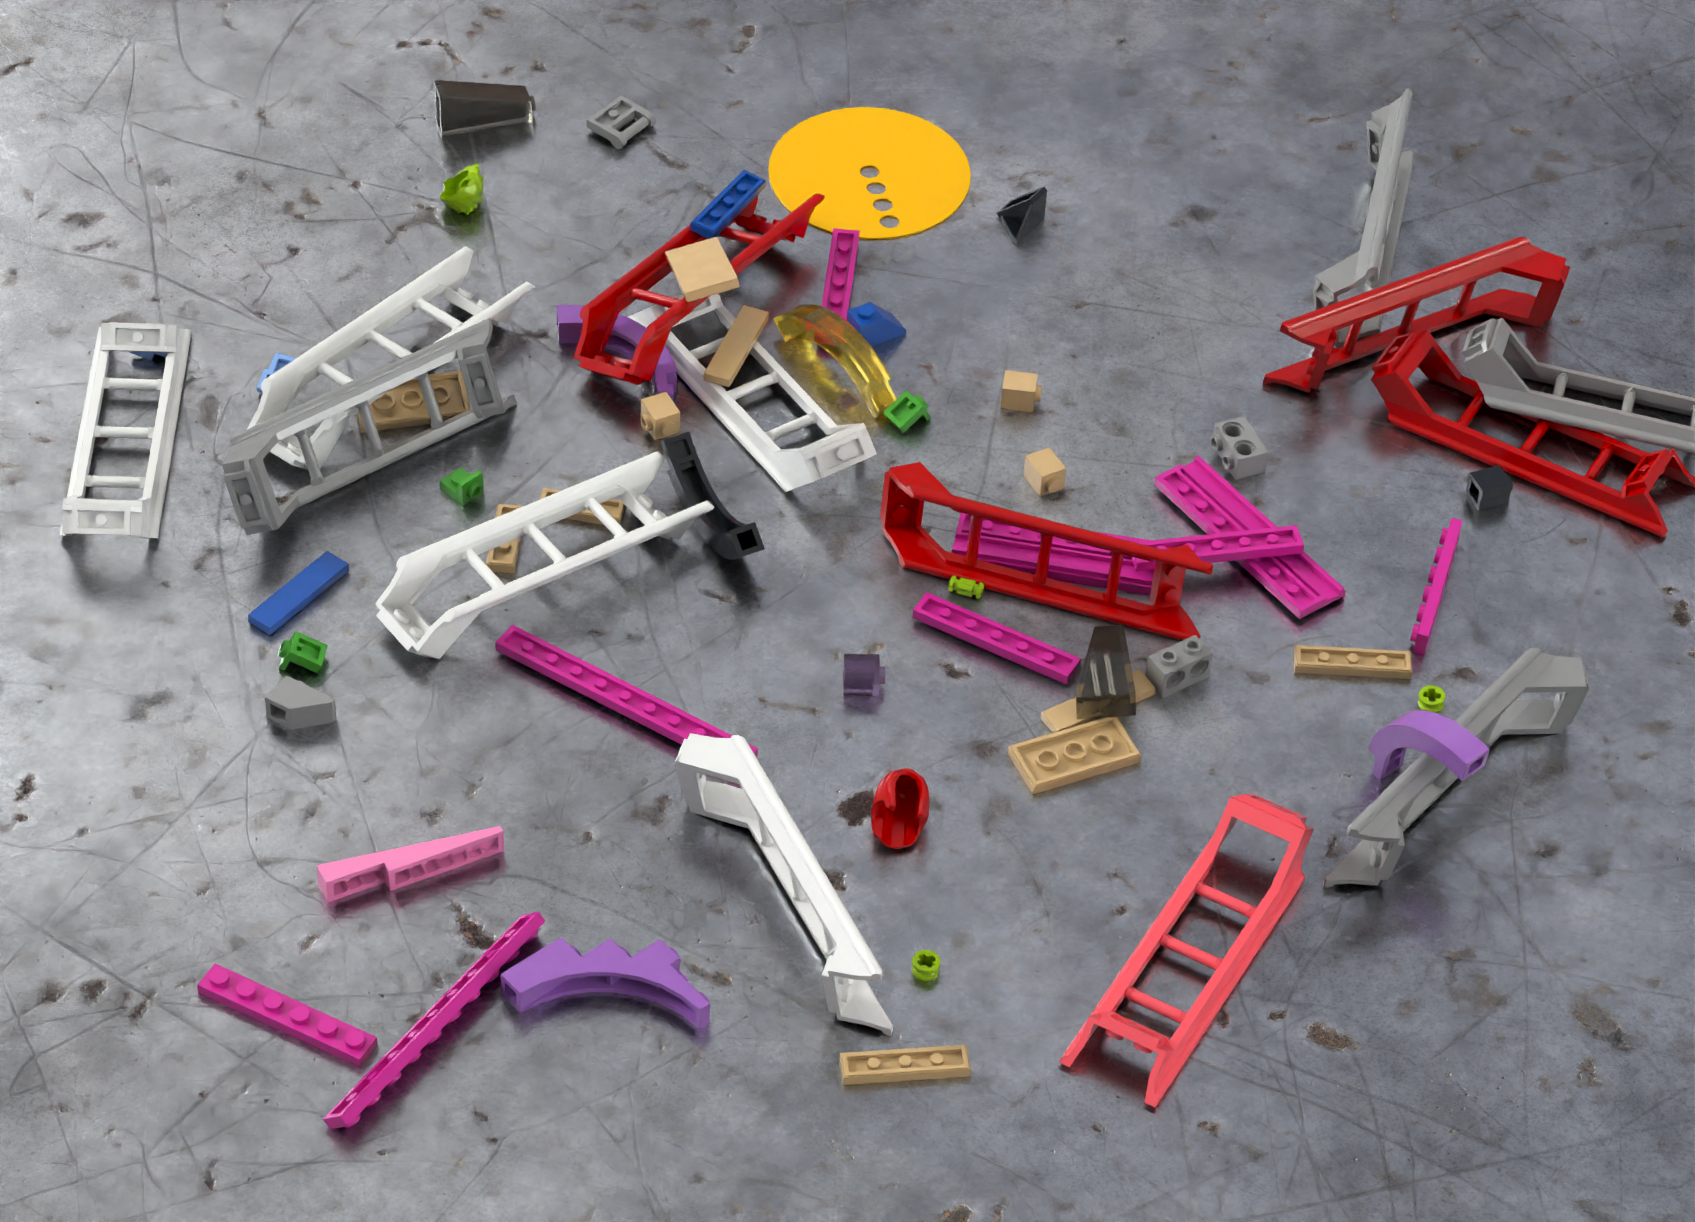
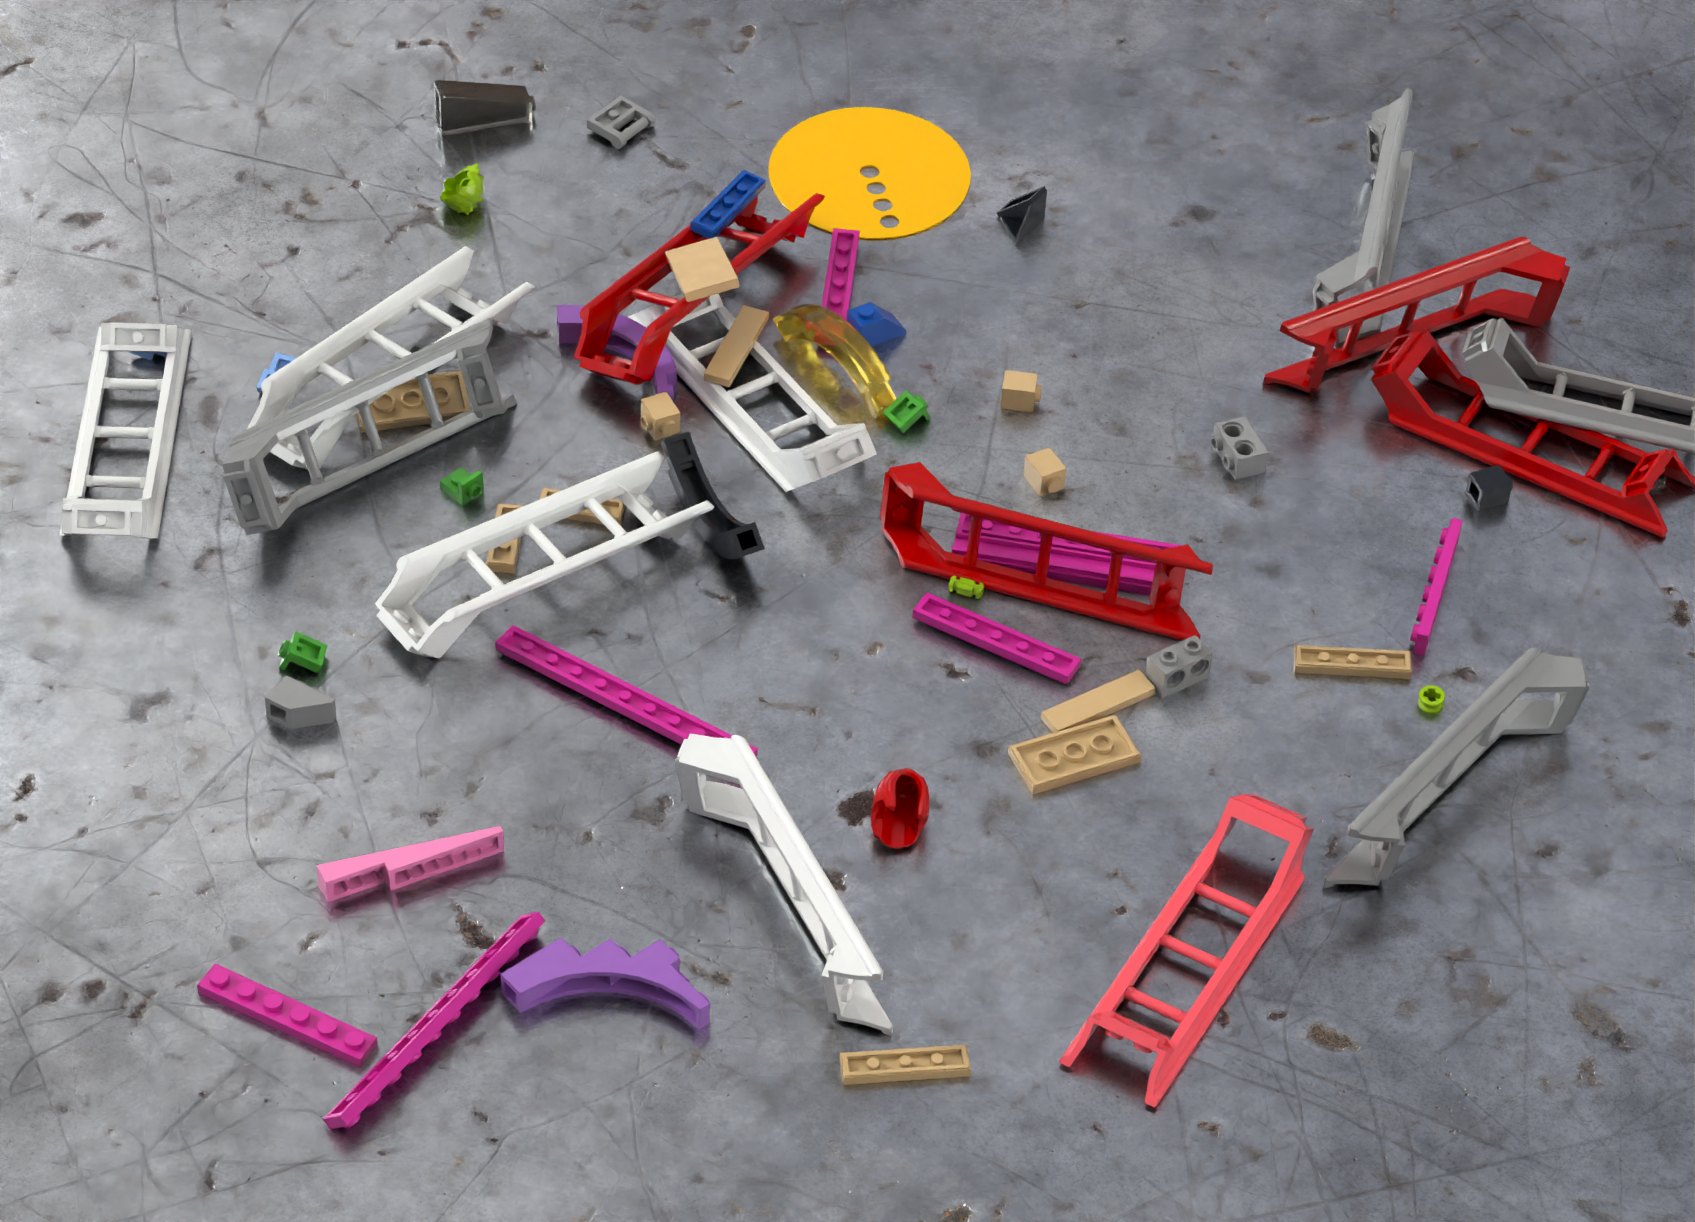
blue tile [248,551,349,635] -> none
clear purple brick [843,654,885,696] -> none
lime bush [912,950,940,981] -> none
clear smoke slope [1076,624,1136,719] -> none
dark pink plate [1132,525,1304,571] -> none
dark pink plate [1154,455,1346,619] -> none
medium lavender arch [1368,710,1490,781] -> none

